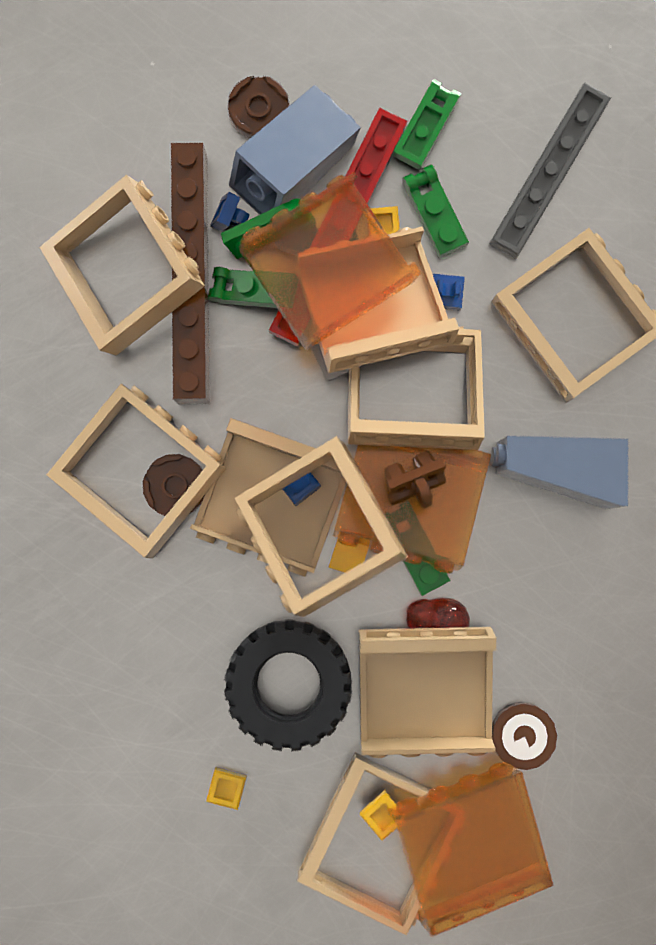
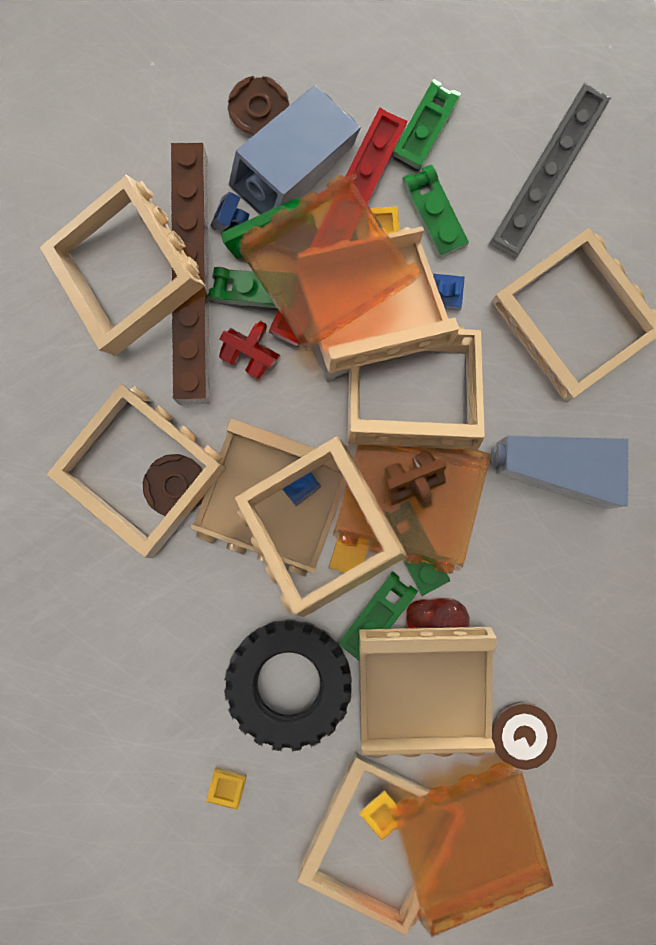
none -> red hips [219,321,281,379]
none -> green plate [337,571,418,661]

